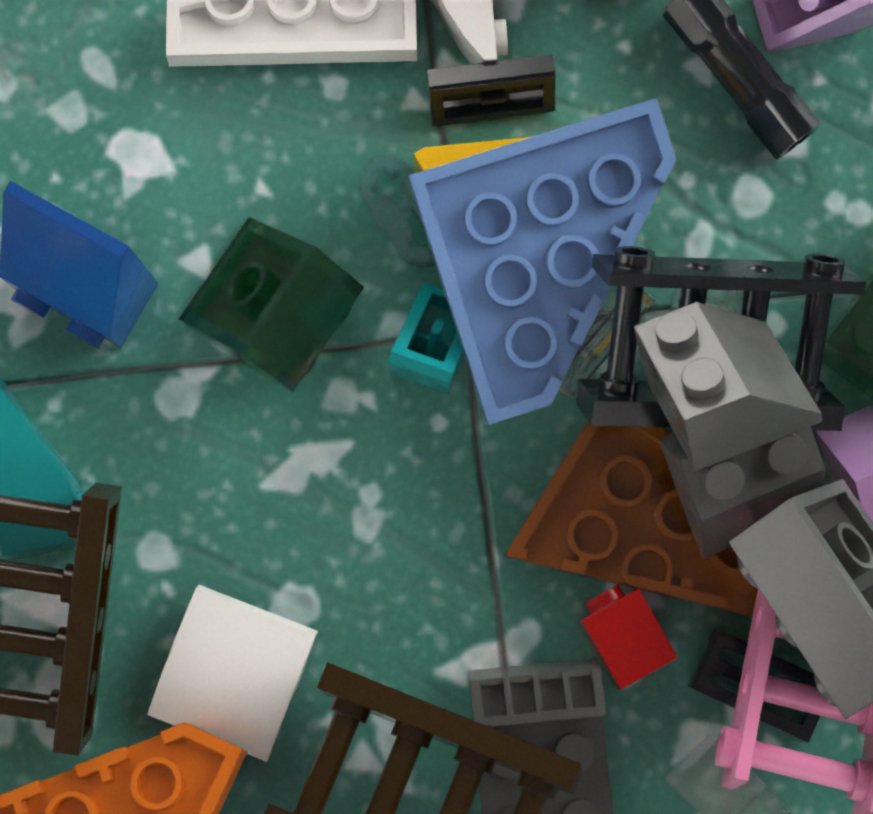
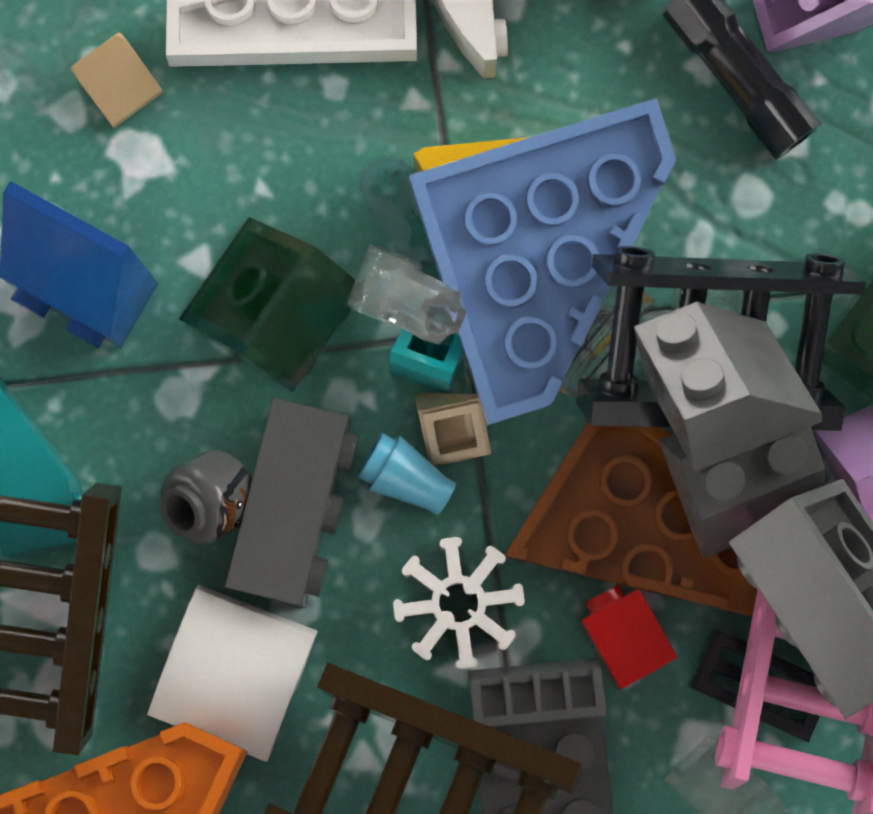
black tile [427,54,555,126] -> none
none -> tan slope [70,33,164,128]
none -> dark grey head [160,450,252,545]
none -> dark grey brick [225,398,359,607]
none -> clear piece [346,244,466,345]
none -> medium azure cone [357,432,456,515]
none -> white gear [393,537,525,669]
none -> tan slope [414,393,491,466]

